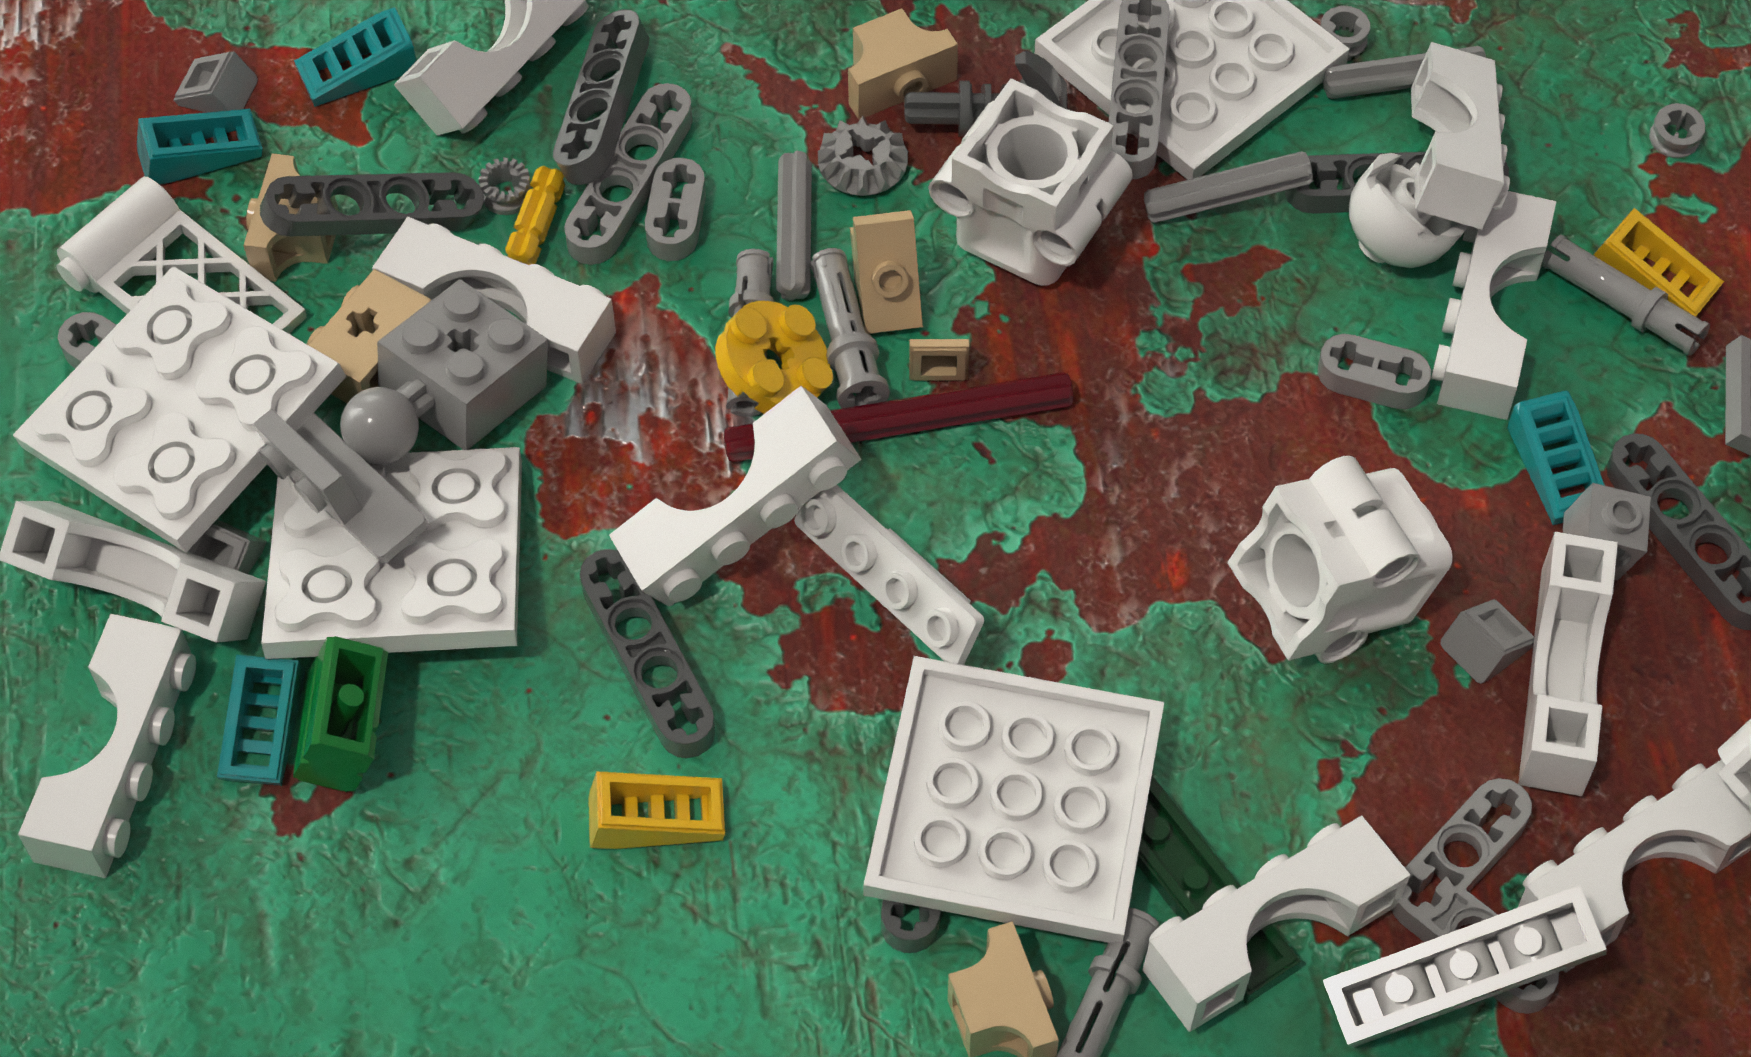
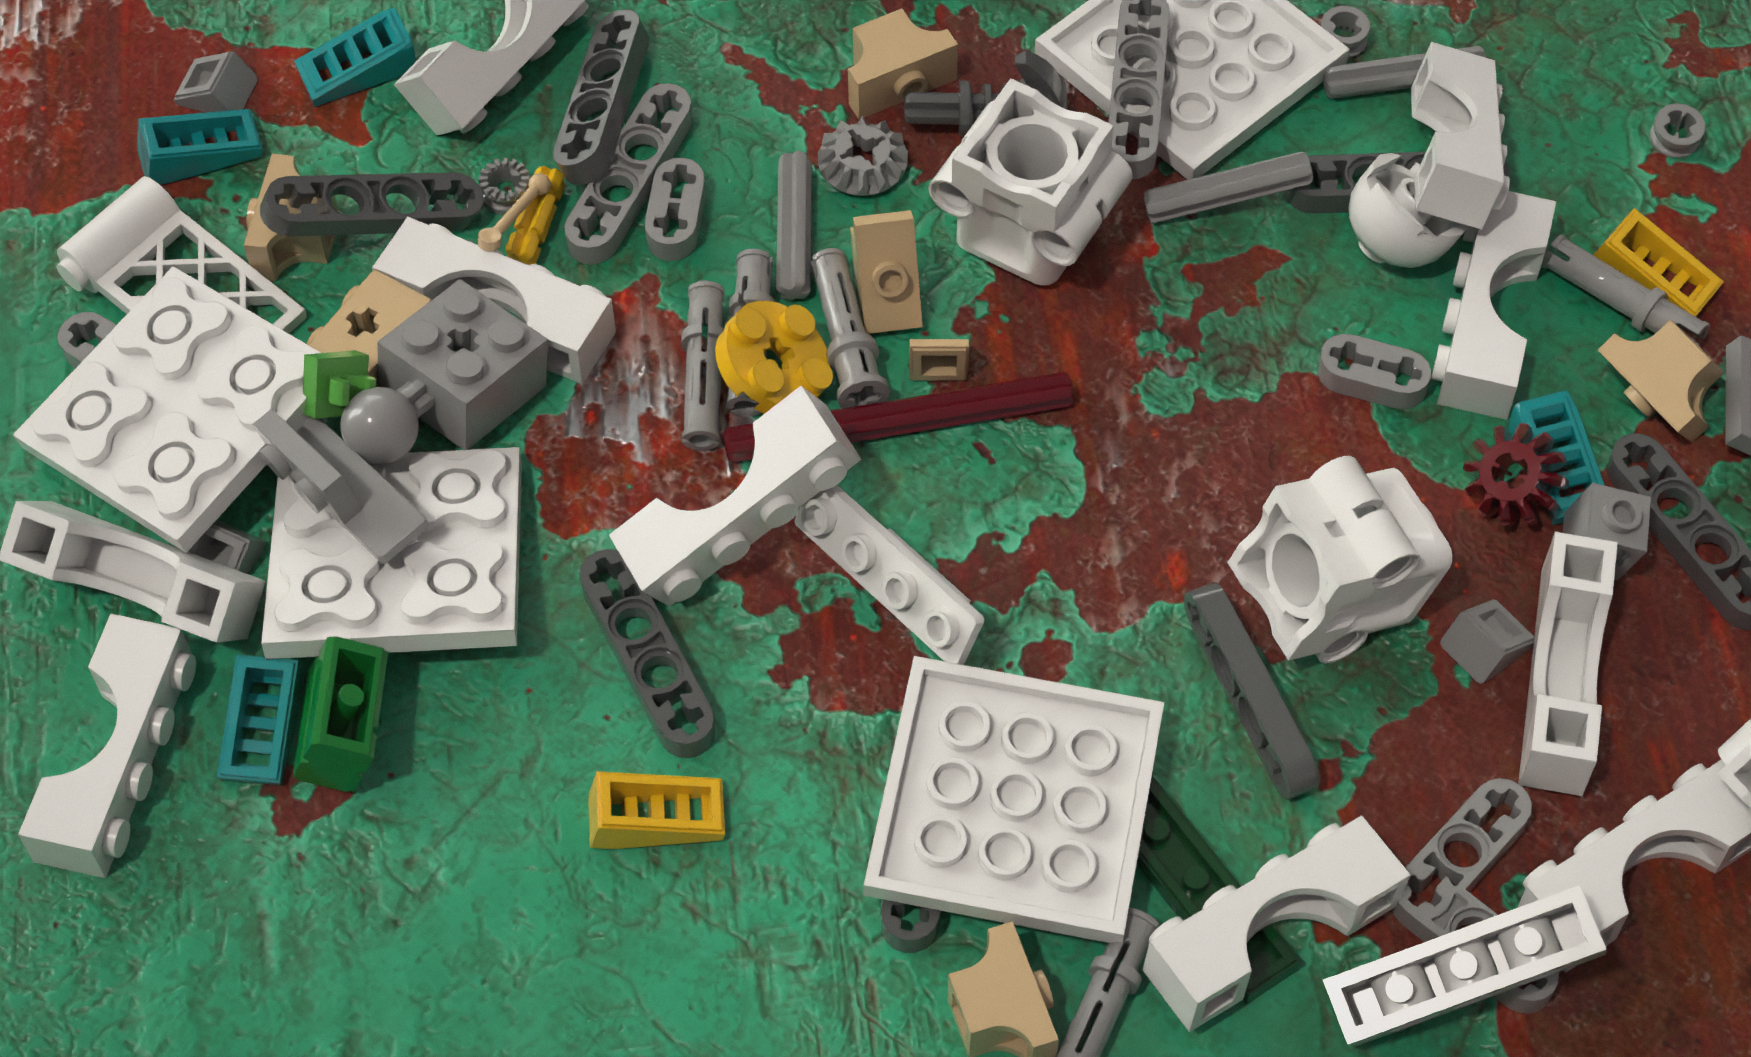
none -> bright green tile [303,350,376,419]
none -> tan hinge [478,173,551,252]
none -> light grey pin [681,281,725,451]
none -> dark grey beam [1184,582,1319,800]
none -> dark red gear [1463,423,1569,527]
none -> tan brick [1598,320,1725,442]

